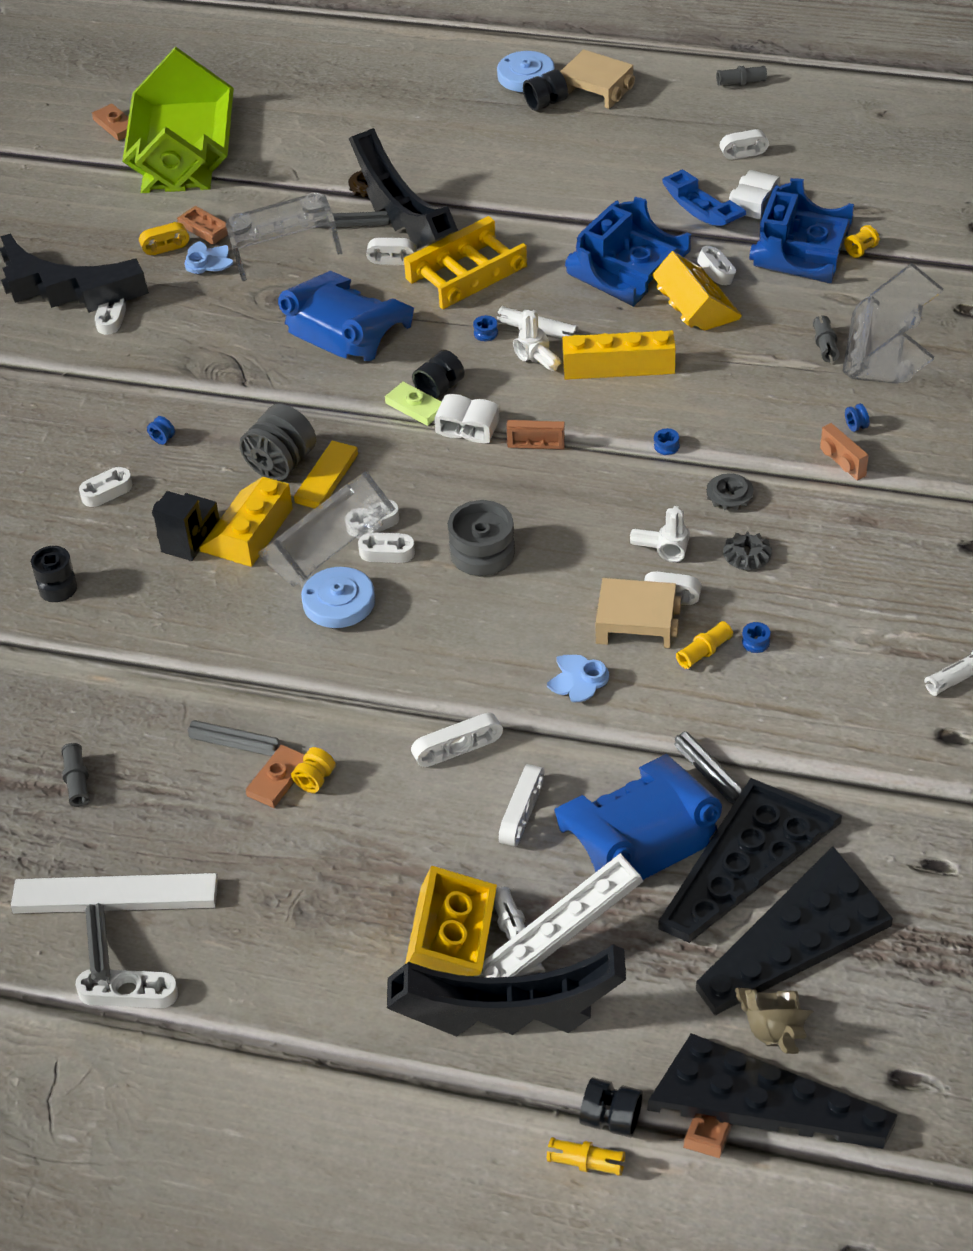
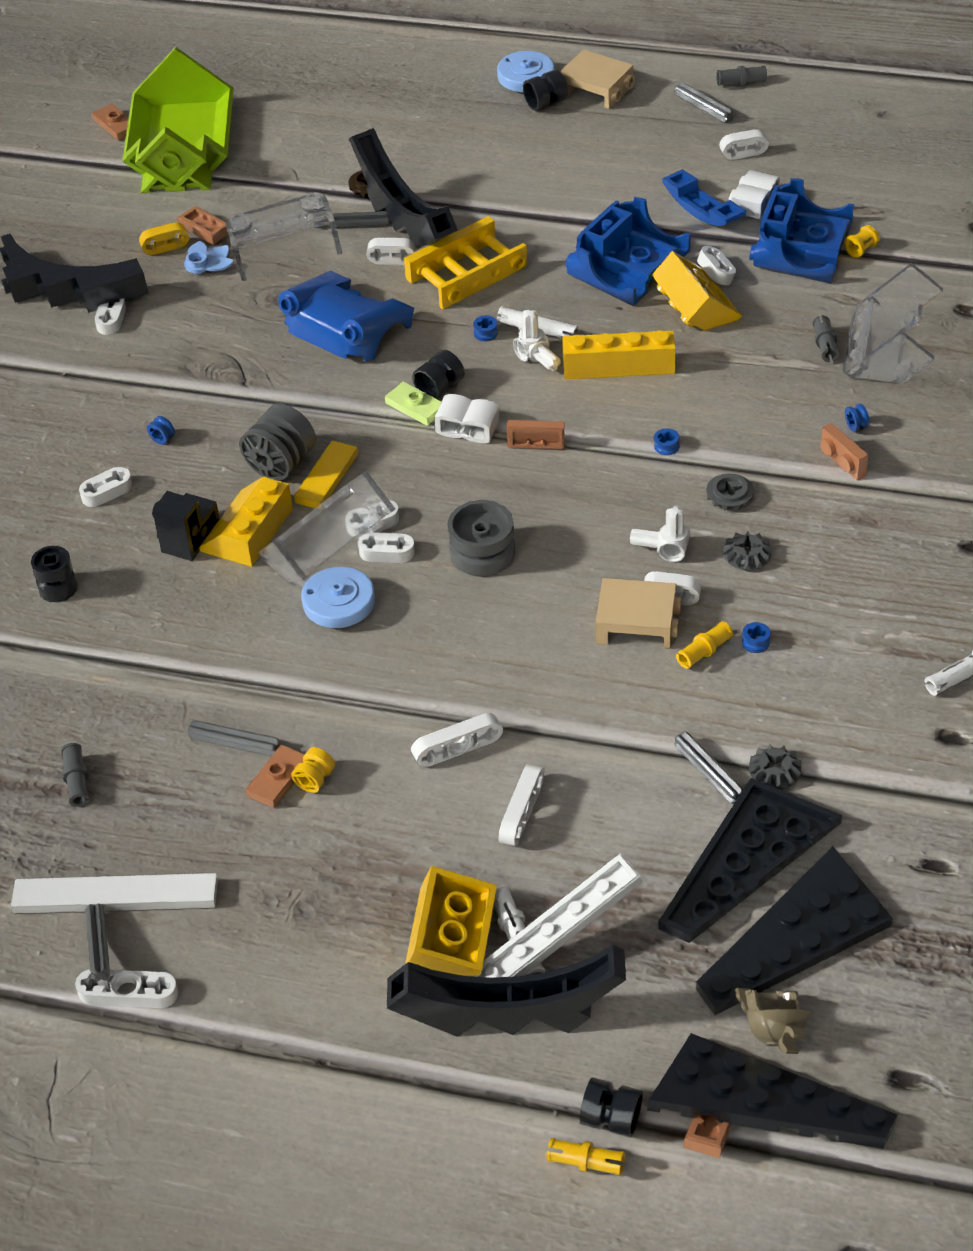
light blue plate [547,655,609,702] -> none
blue piece [554,754,722,880] -> none
none -> axle [675,82,733,123]
none -> dark grey gear [749,744,801,789]

